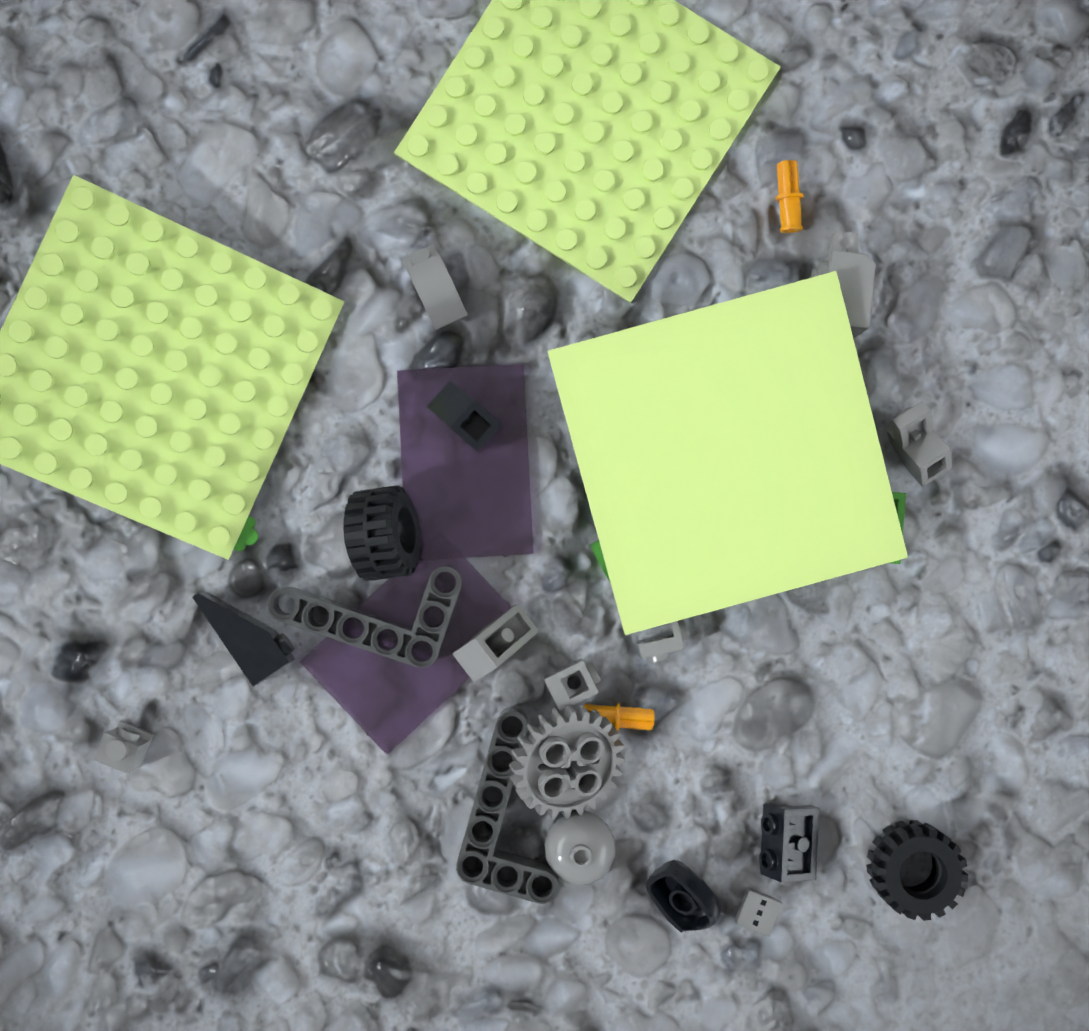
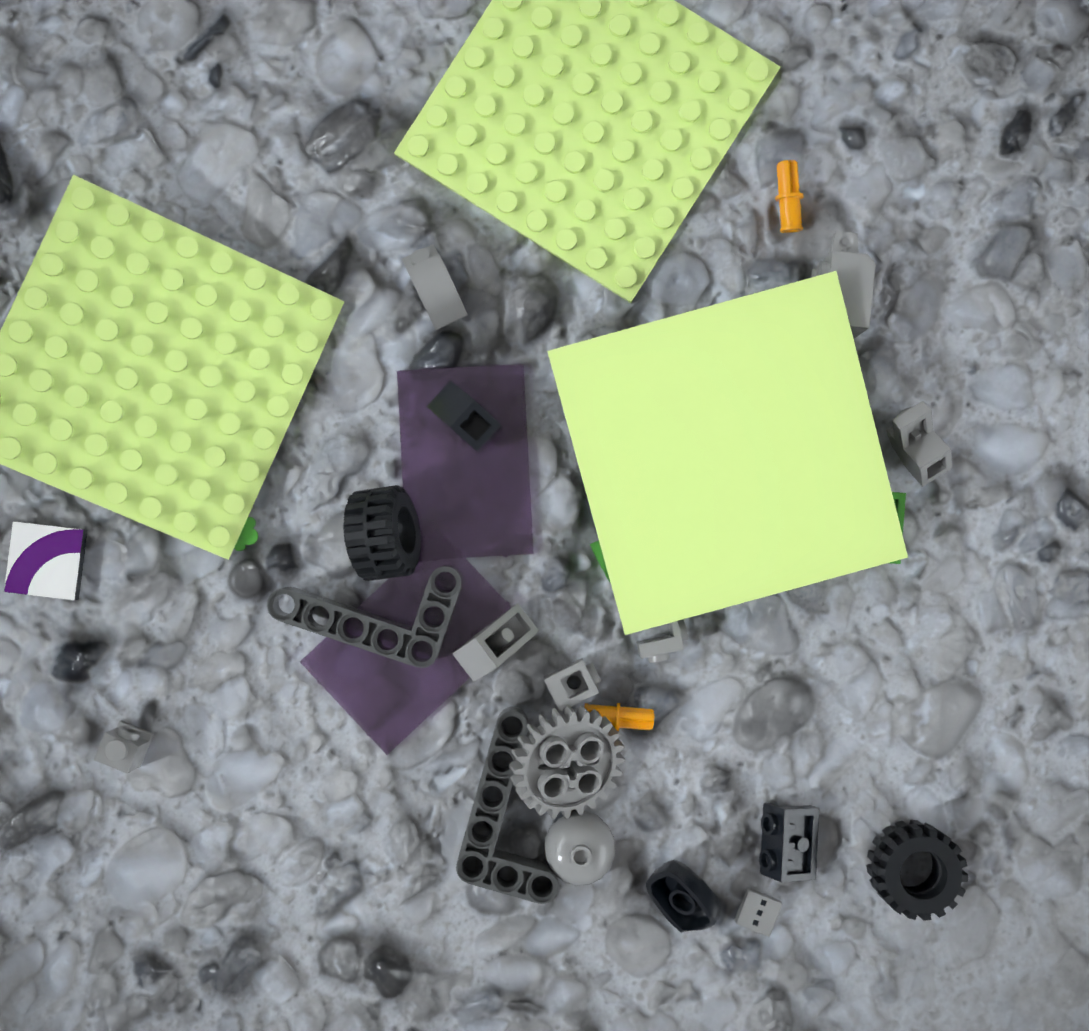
black slope [192,592,295,686] -> none
none -> tile [4,521,88,600]

